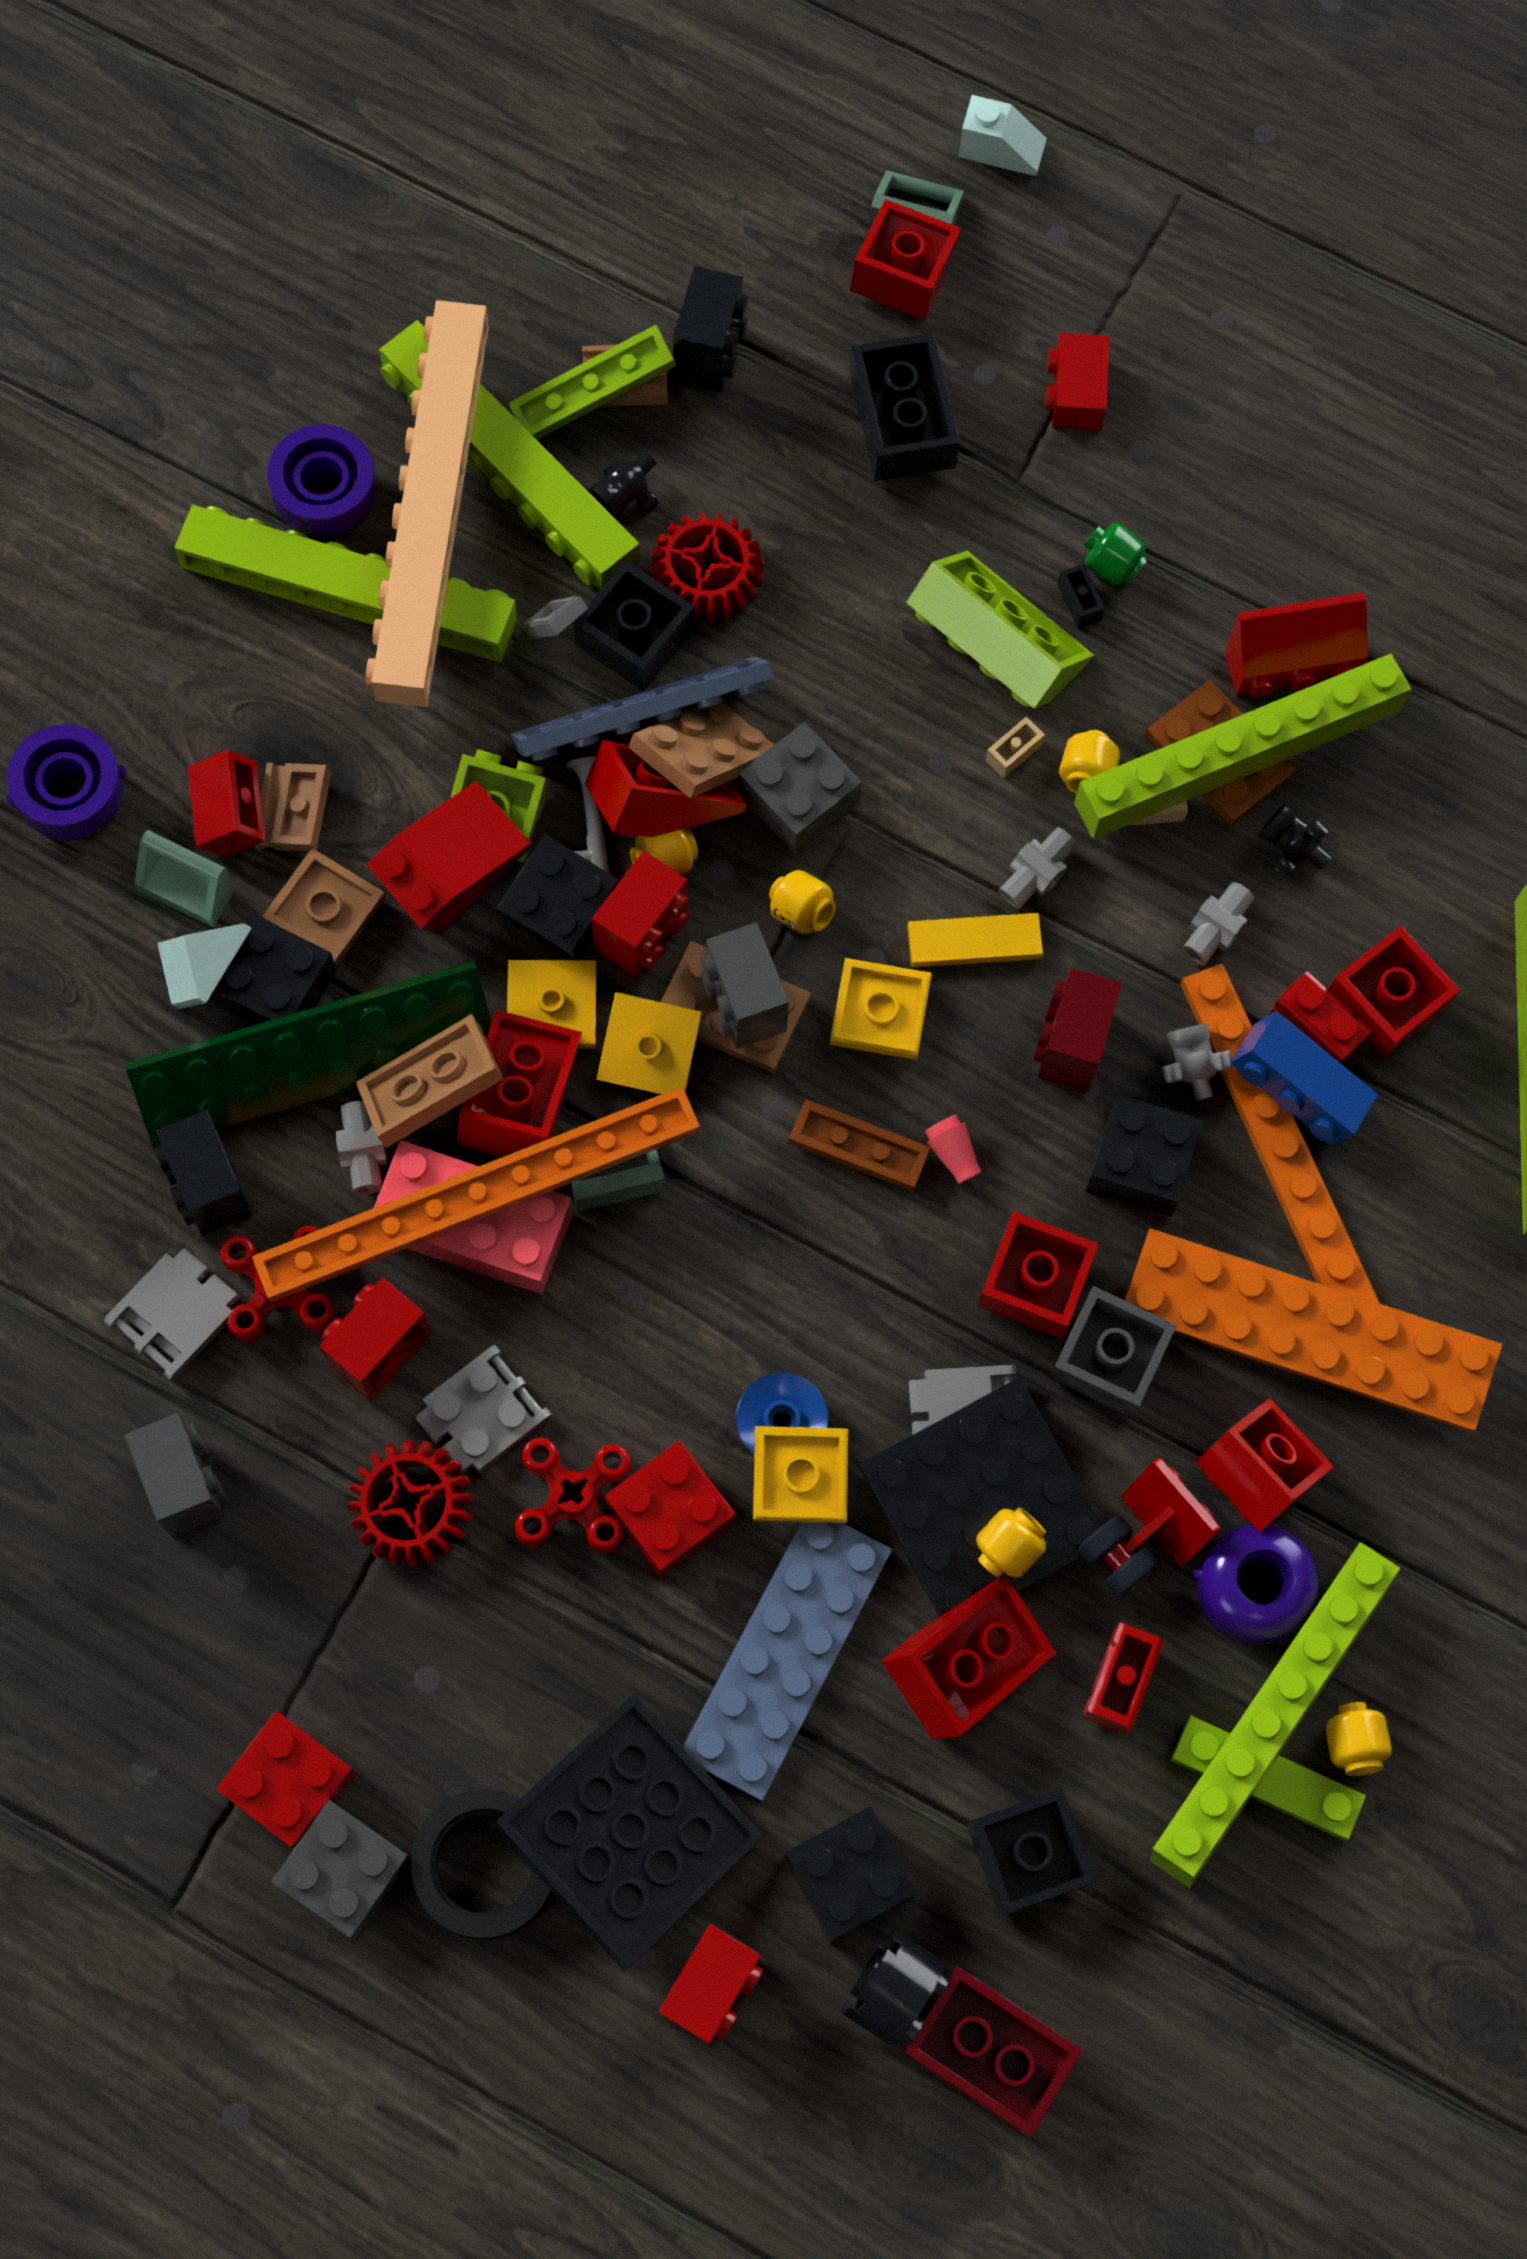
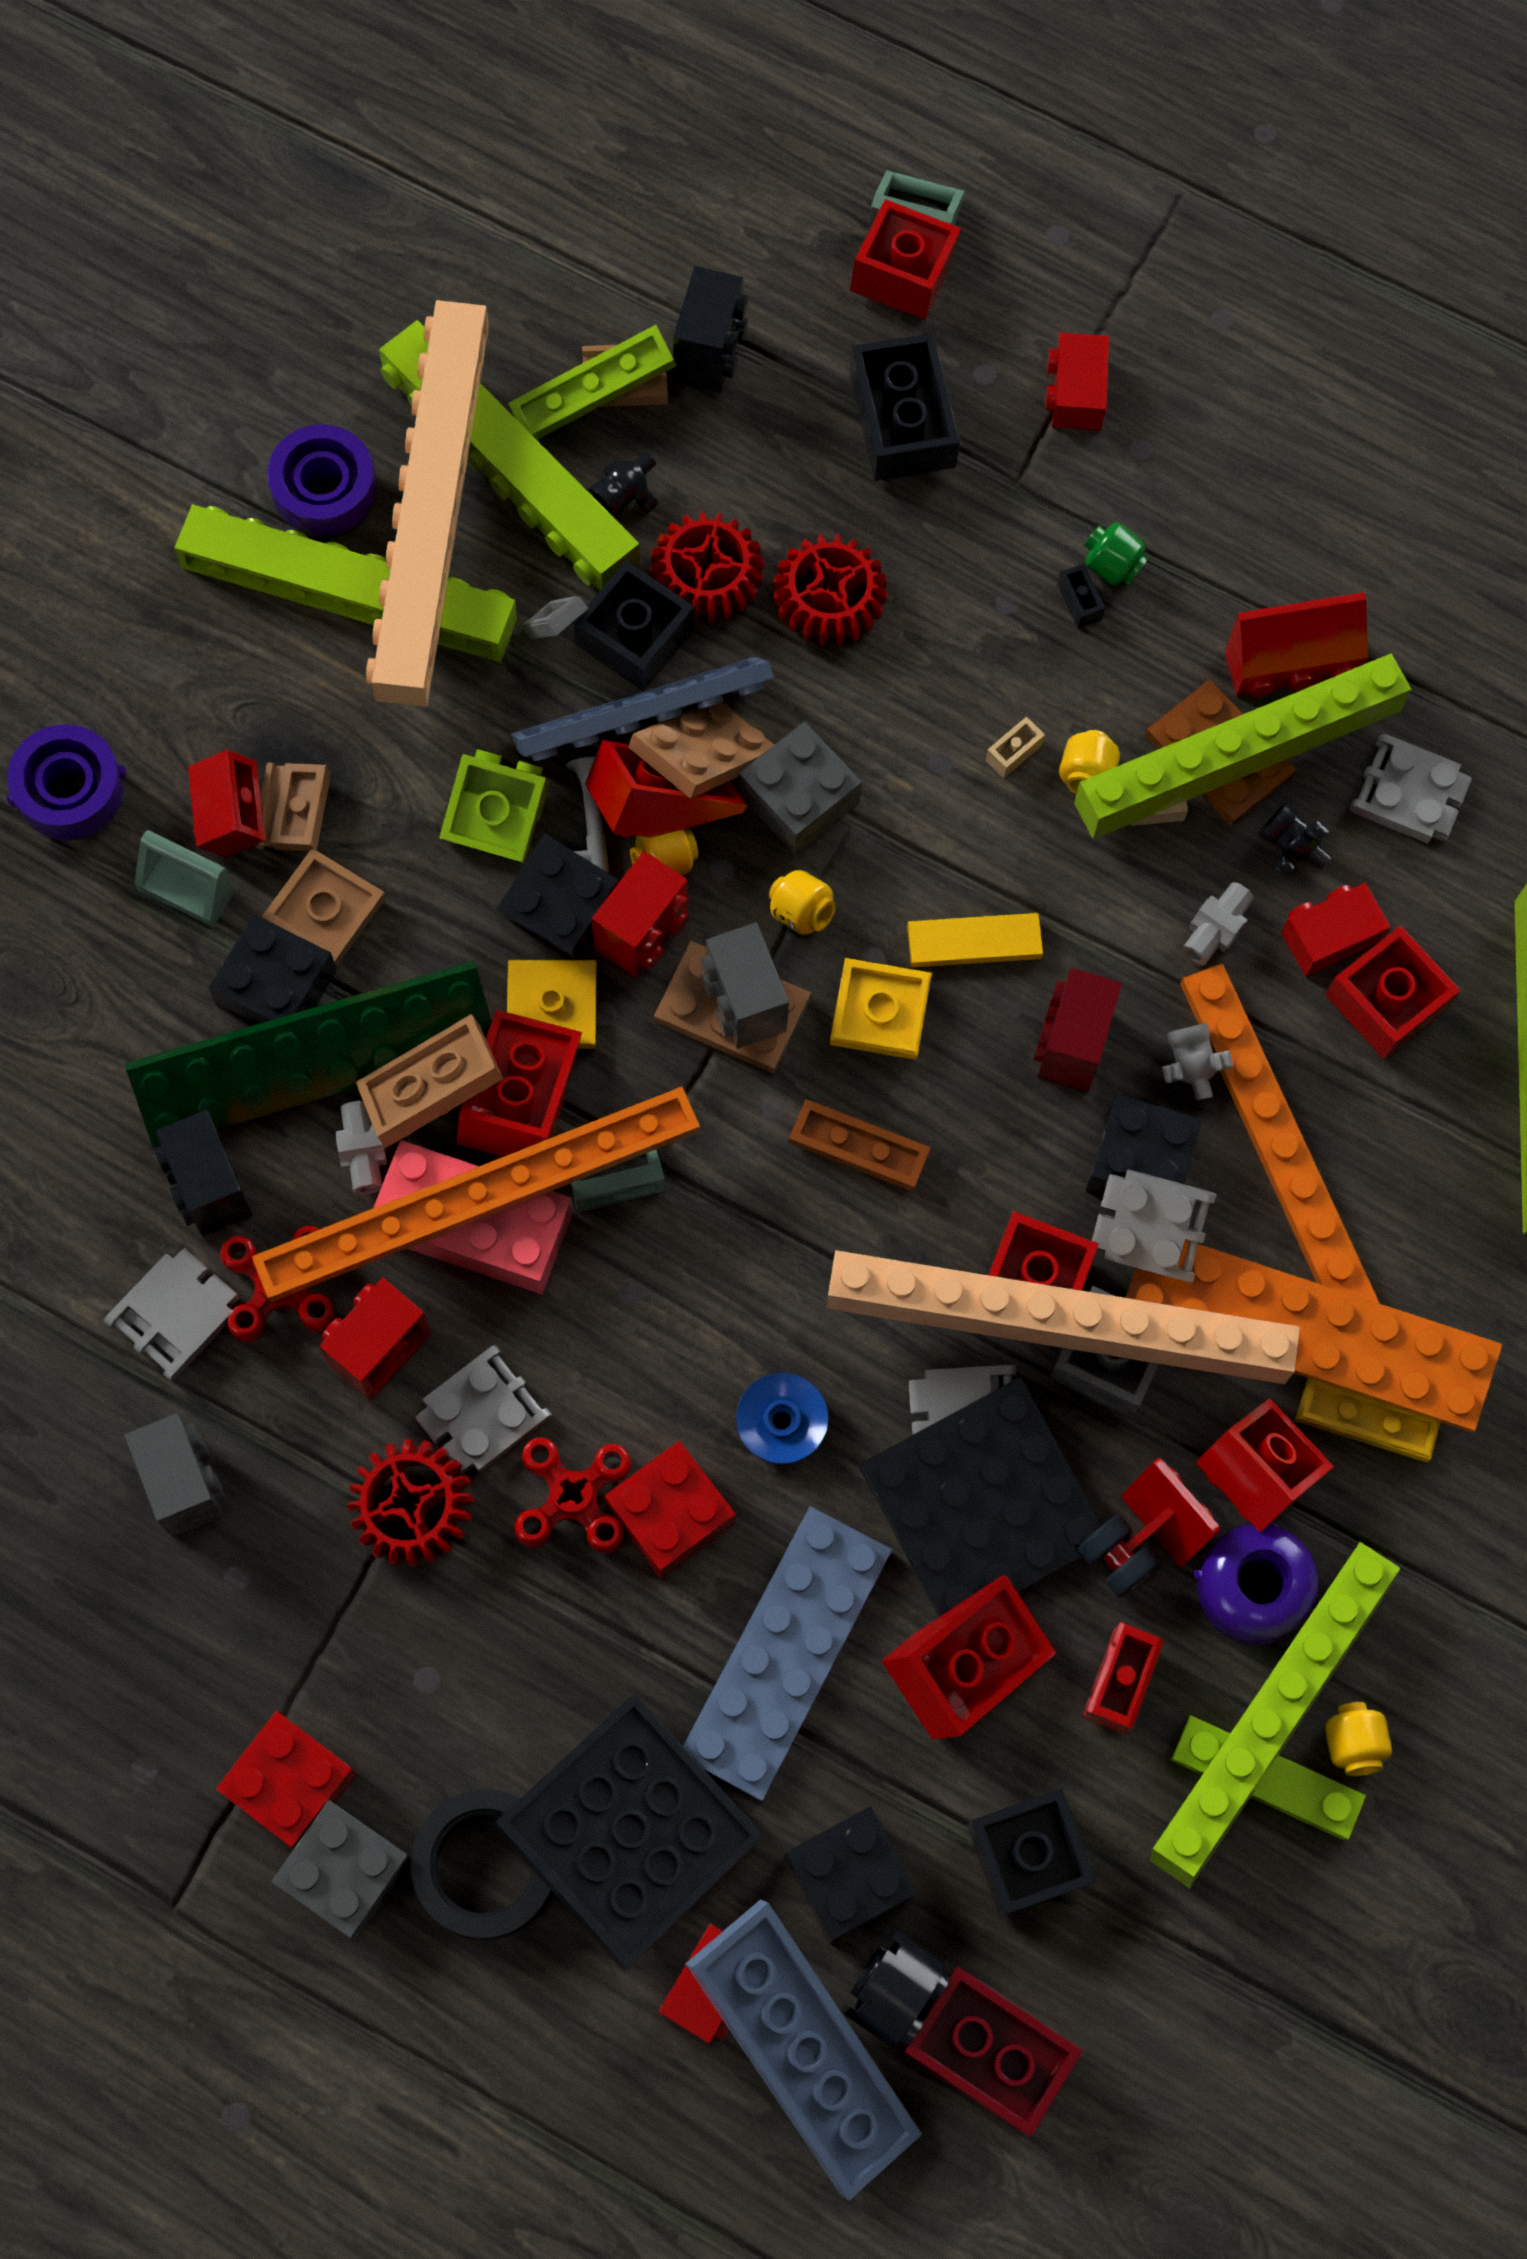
light aqua slope [158,923,251,1009] -> none
red slope [367,781,533,935] -> none
yellow plate [596,992,703,1094] -> none
yellow plate [753,1426,848,1524] -> none
lime slope [906,551,1094,709] -> none
coral cone [925,1114,982,1184] -> none
light aqua slope [958,95,1046,176] -> none
yellow head [976,1507,1047,1578] -> none
light grey axle [999,827,1078,909] -> none
blue brick [1230,1011,1378,1146] -> none
red brick [1269,971,1372,1066] -> none
none -> sand blue plate [685,1899,922,2201]
none -> red gear [773,533,888,647]
none -> light nougat brick [826,1250,1300,1384]
none -> light grey plate [1092,1169,1217,1282]
none -> red brick [1281,883,1391,977]
none -> yellow tile [1295,1378,1441,1463]
none -> light grey plate [1349,734,1472,843]

